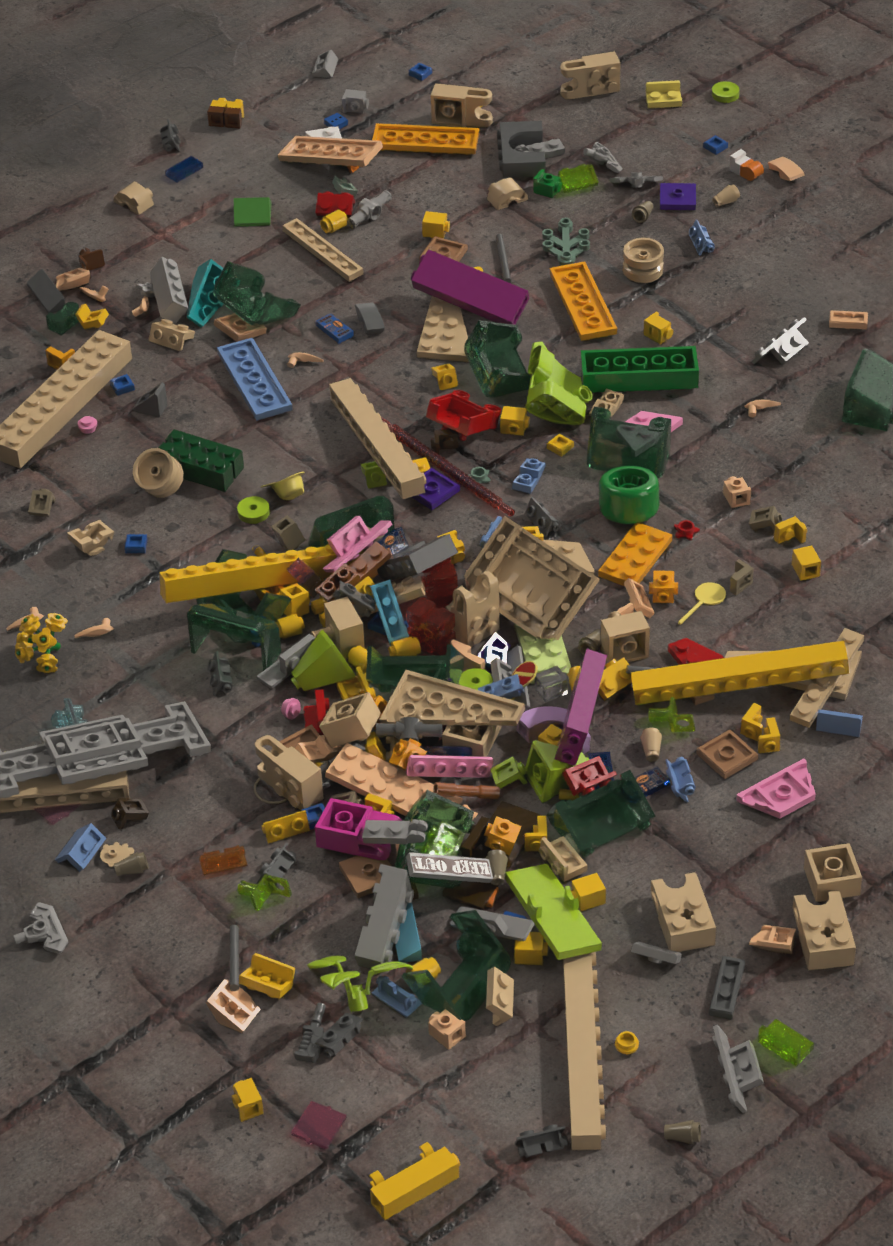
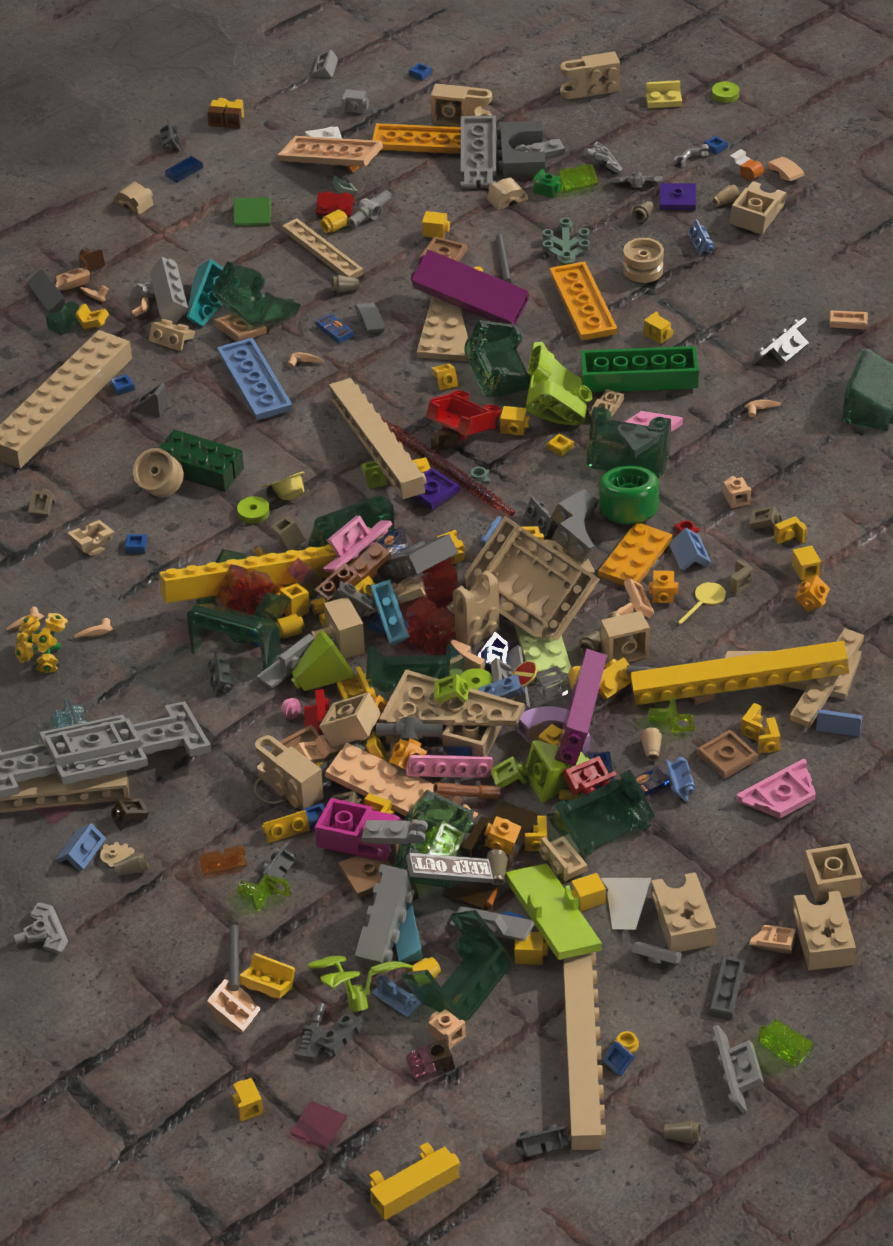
light orange bracket [45,346,75,370] -> none
bright pink plate [78,416,97,434] -> none
blue tile [324,112,348,129] -> none
yellow brick [348,645,380,674] -> none
yellow brick [388,636,421,662] -> none
tan bracket [486,967,514,1026] -> none
medium blue slope [512,458,546,494] -> none
red wing [668,638,724,665] -> none
none -> clear red brick [215,564,275,620]
none -> dark tan cone [331,275,359,293]
none -> leg [406,1039,455,1078]
none -> lime bracket [434,673,469,703]
none -> light grey hinge [461,115,496,189]
none -> dark grey arch [550,488,599,563]
none -> white sticker [601,878,651,930]
none -> blue tile [602,1041,636,1076]
none -> medium blue panel [669,528,711,571]
none -> light grey arm [674,144,709,168]
none -> tan brick [729,181,786,234]
none -> light orange brick [795,575,830,612]

